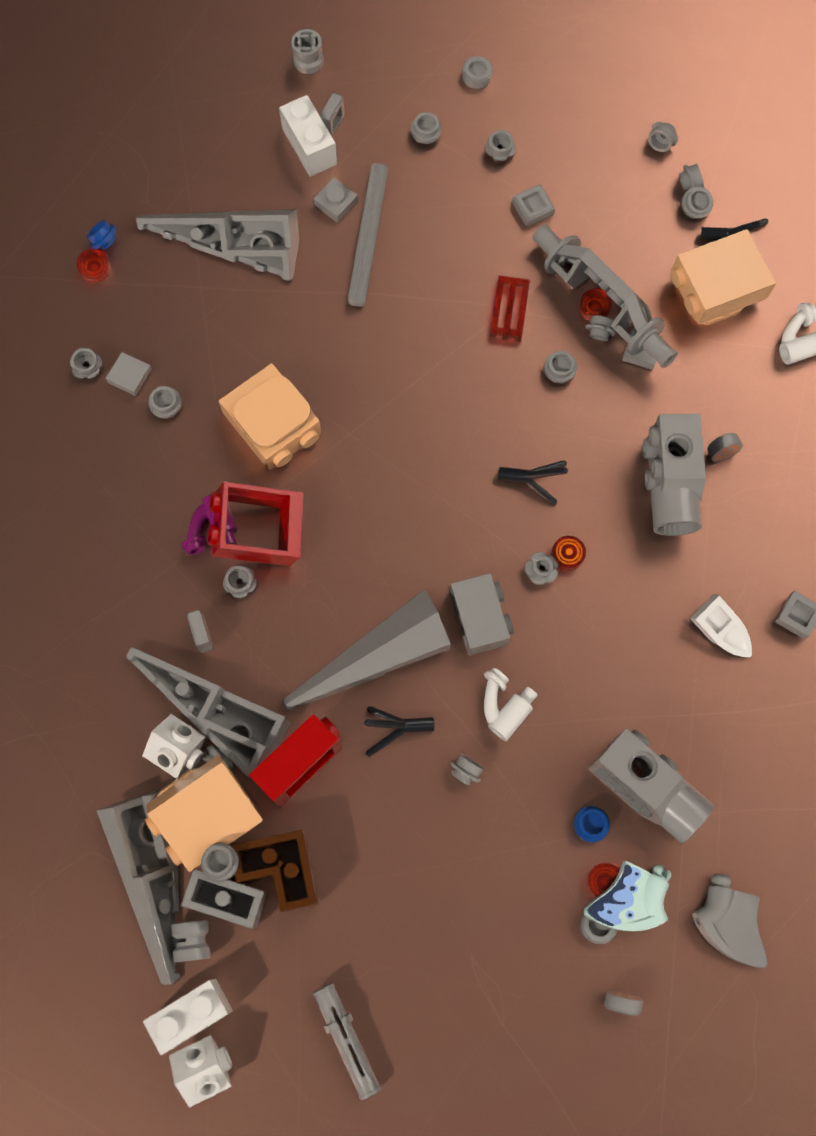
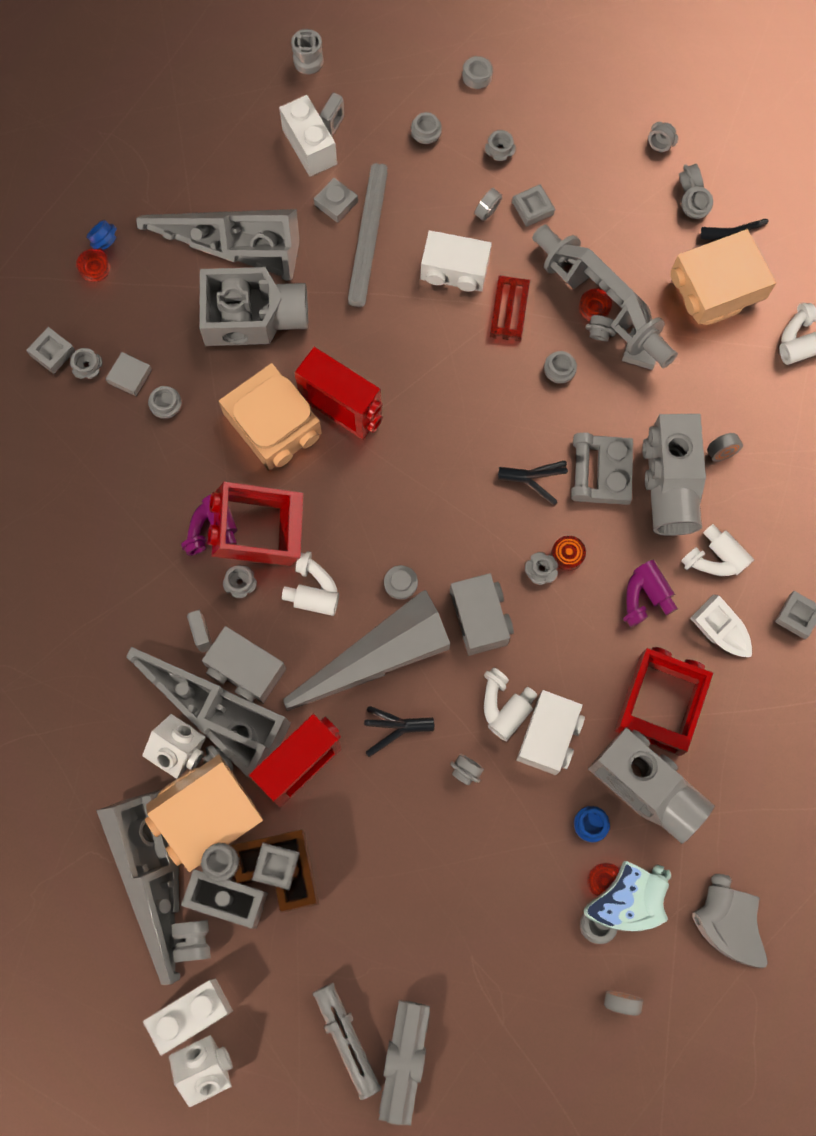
none -> light grey plate [26,327,75,374]
none -> light grey brick [199,267,308,346]
none -> light grey brick [201,626,286,704]
none -> light grey tile [252,843,299,890]
none -> white plant [282,551,339,616]
none -> red window [295,346,383,439]
none -> light grey piece [379,1000,430,1125]
none -> light grey plate [384,565,418,599]
none -> white brick [420,230,492,292]
none -> light grey tile [474,188,503,221]
none -> white brick [516,690,585,775]
none -> light grey plate [571,433,633,505]
none -> red window [614,647,713,756]
none -> magenta plant [623,560,678,627]
none -> white plant [681,524,755,576]

